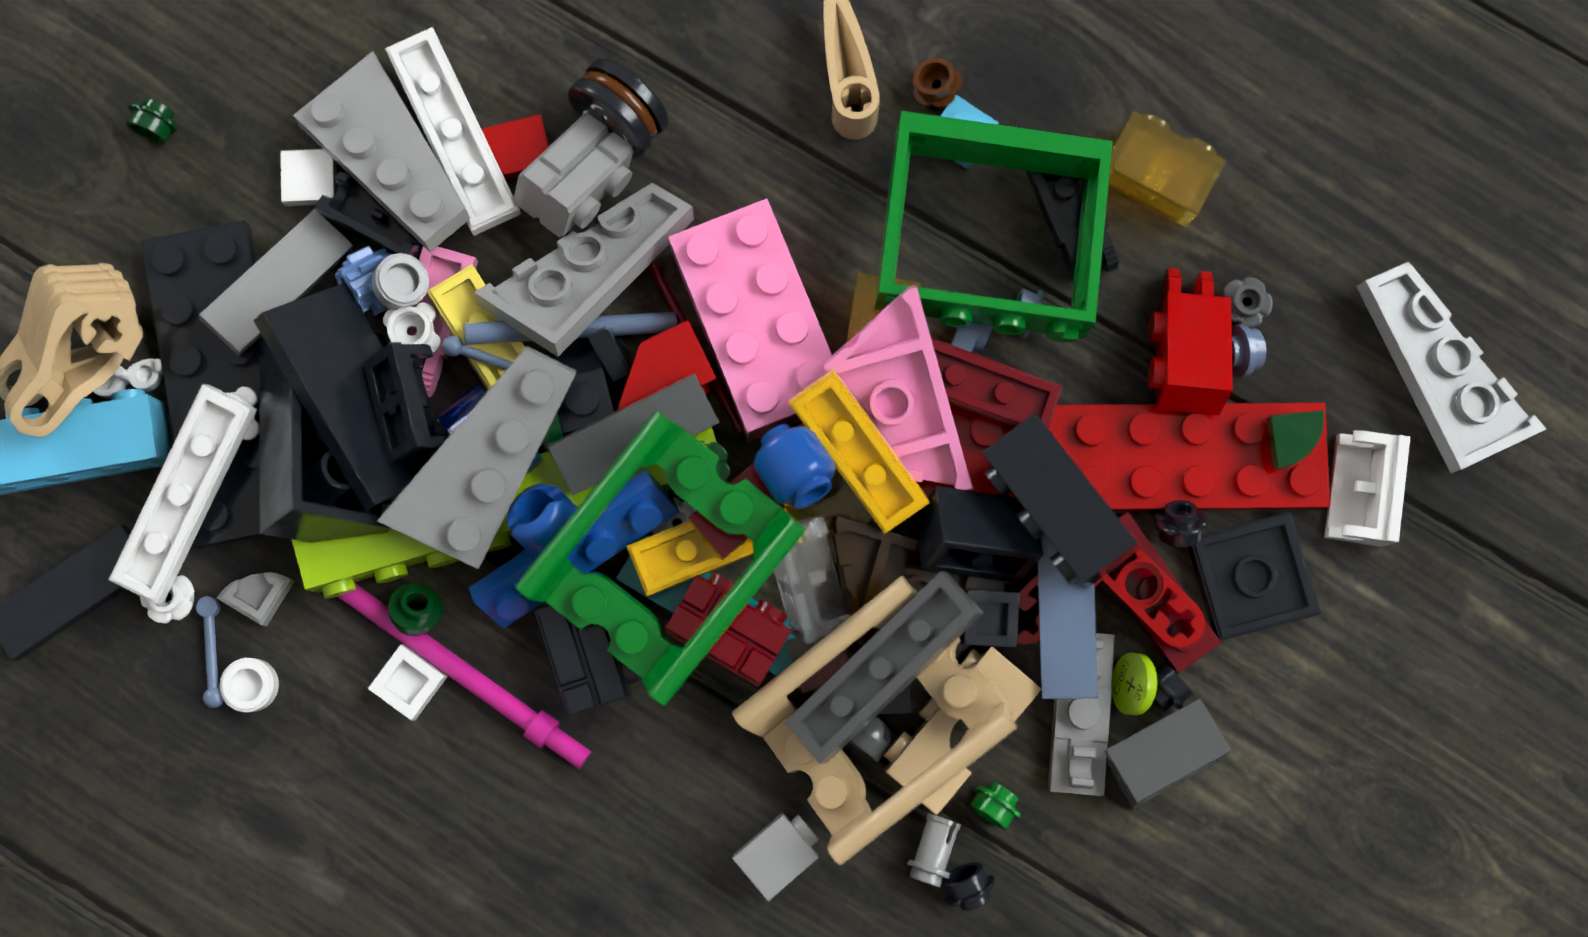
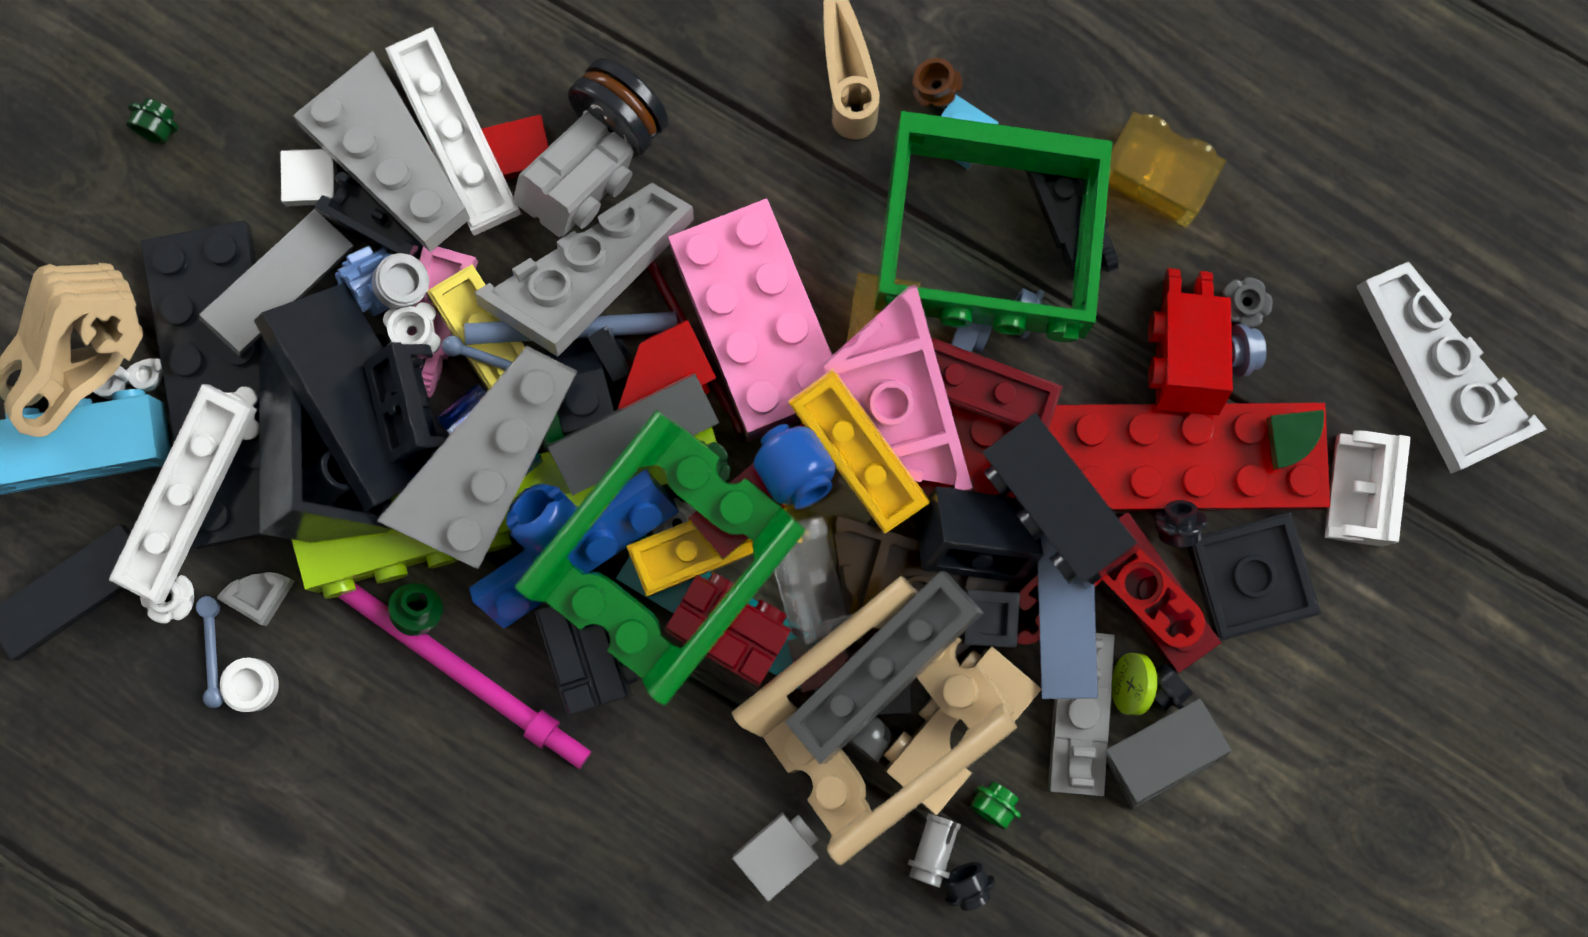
white plate [368,644,448,720] -> none

